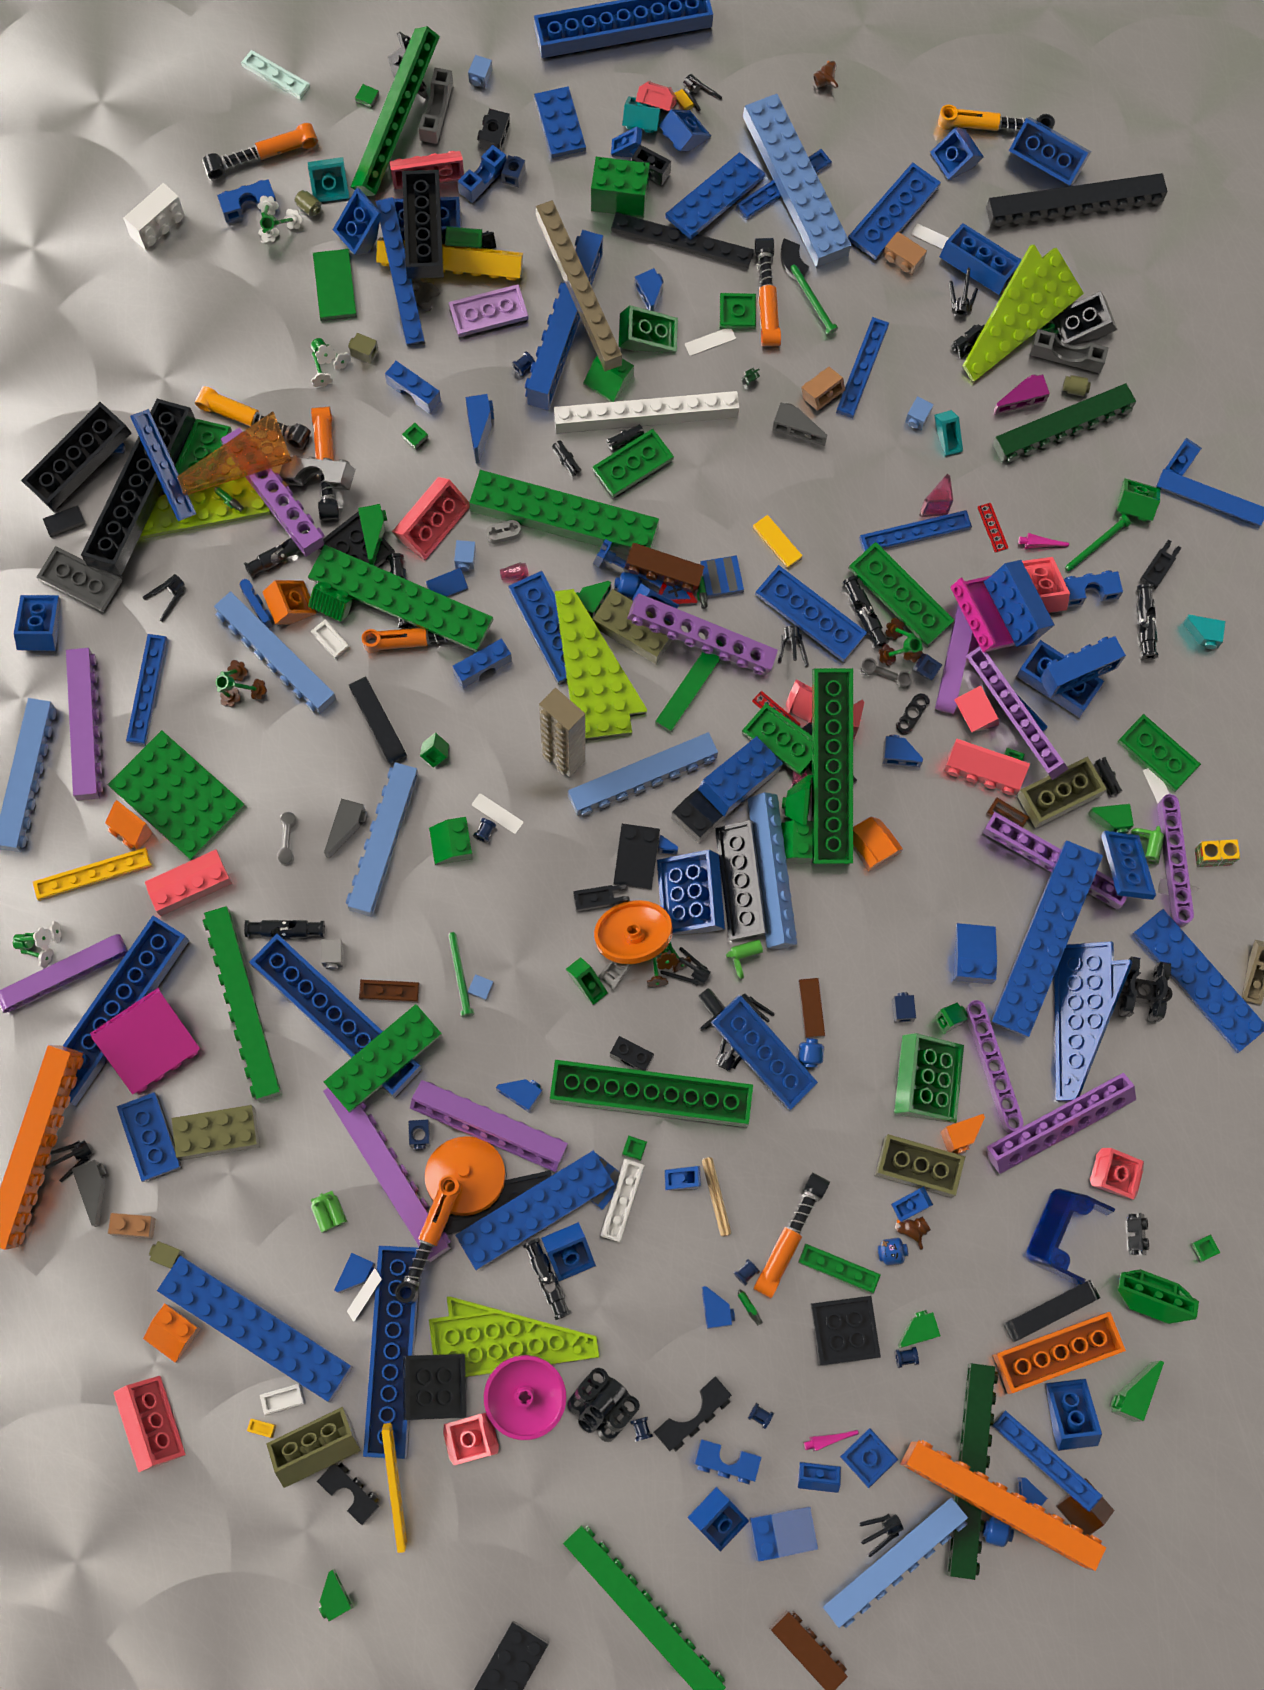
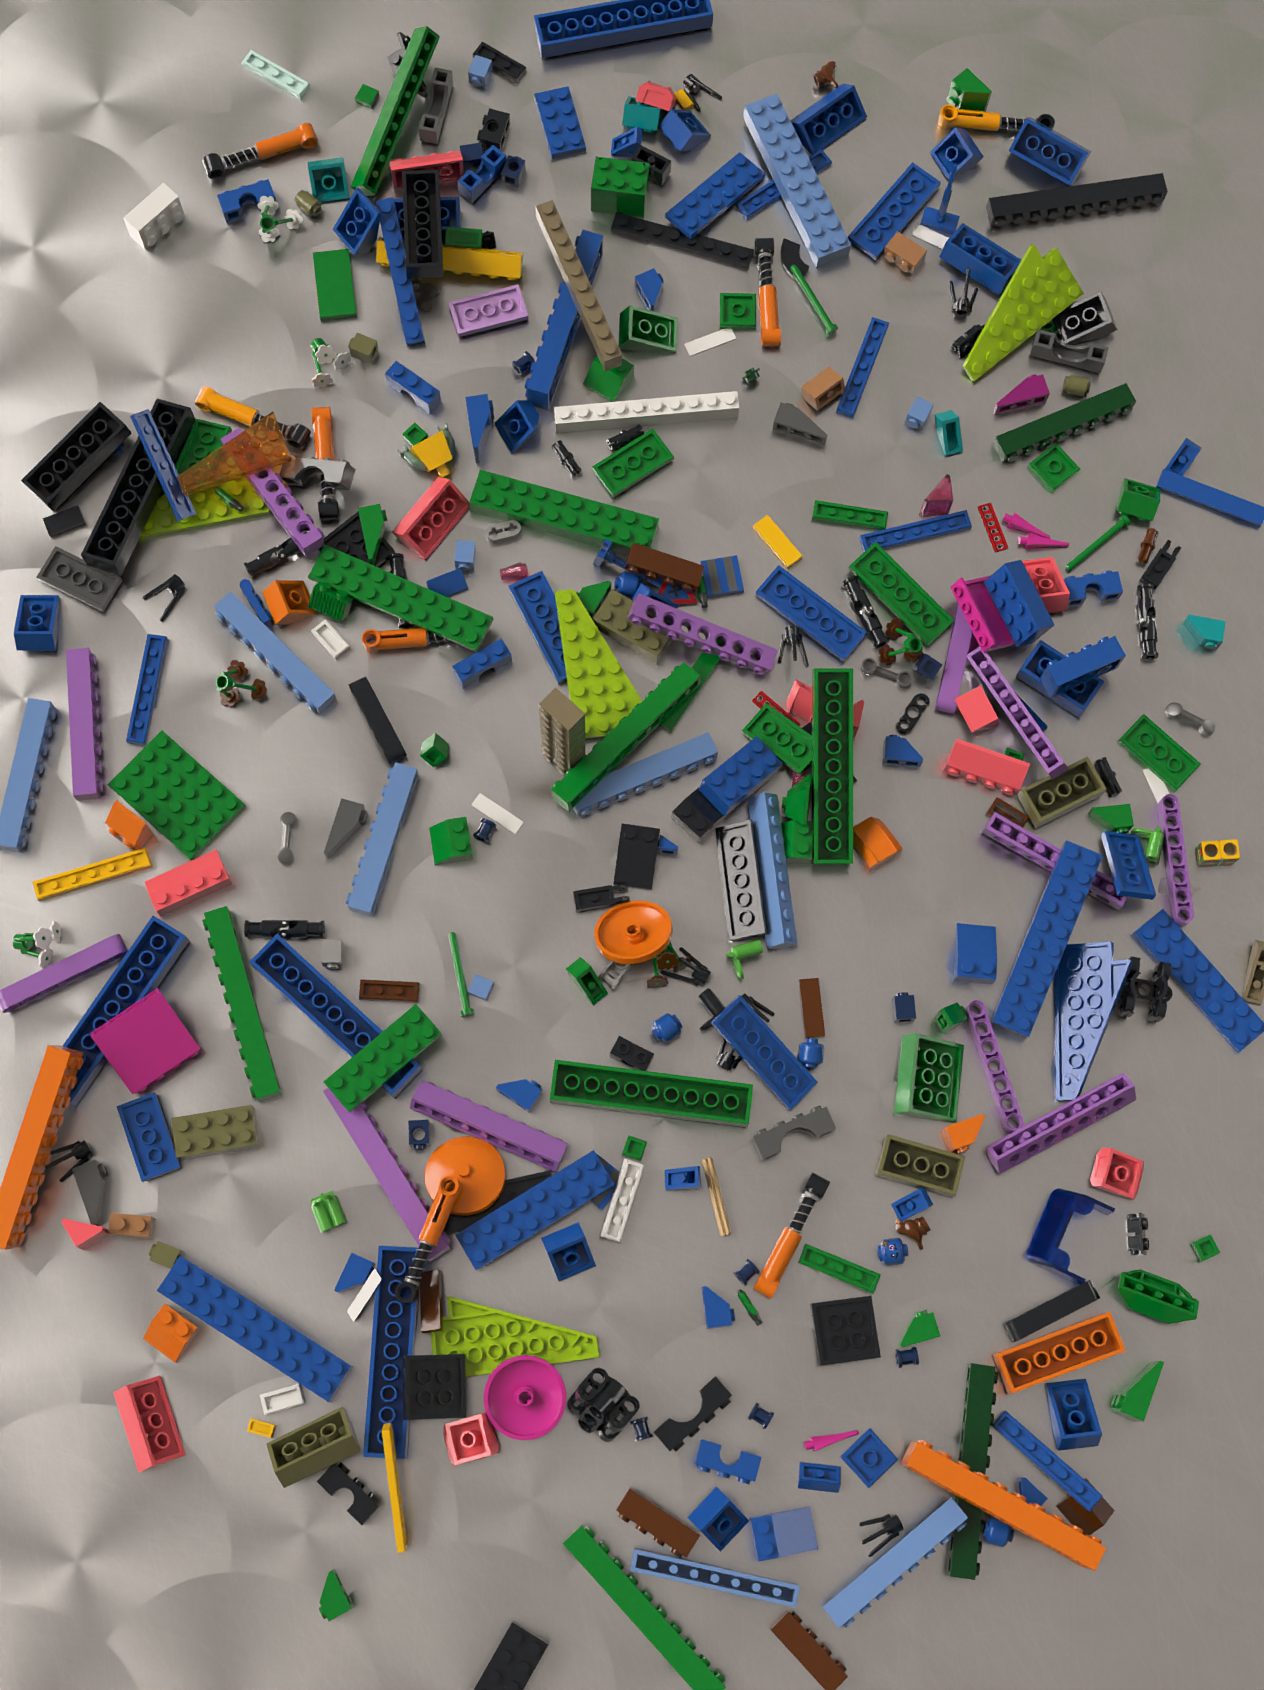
black piece [523,1238,572,1321] -> none
blue slope [657,849,725,935] -> none
none -> coral slope [62,1218,110,1250]
none -> yellow torso [397,423,455,478]
none -> reddish brown tile [420,1269,443,1333]
none -> dark blue brick [460,143,486,171]
none -> black tile [472,42,526,83]
none -> blue slope [495,400,540,453]
none -> green brick [551,662,701,812]
none -> reddish brown brick [616,1488,700,1558]
none -> medium blue brick [630,1548,800,1608]
none -> blue head [652,1013,683,1043]
none -> dark grey arch [752,1106,836,1161]
none -> blue slope [790,84,867,155]
none -> green tile [812,500,888,530]
none -> blue piece [920,164,960,234]
none -> green slope [947,68,992,112]
none -> dark pink piece [1002,512,1050,539]
none -> green tile [1028,443,1080,493]
none -> reddish brown axle [1138,528,1159,564]
none -> flat silver bar [1165,702,1215,737]

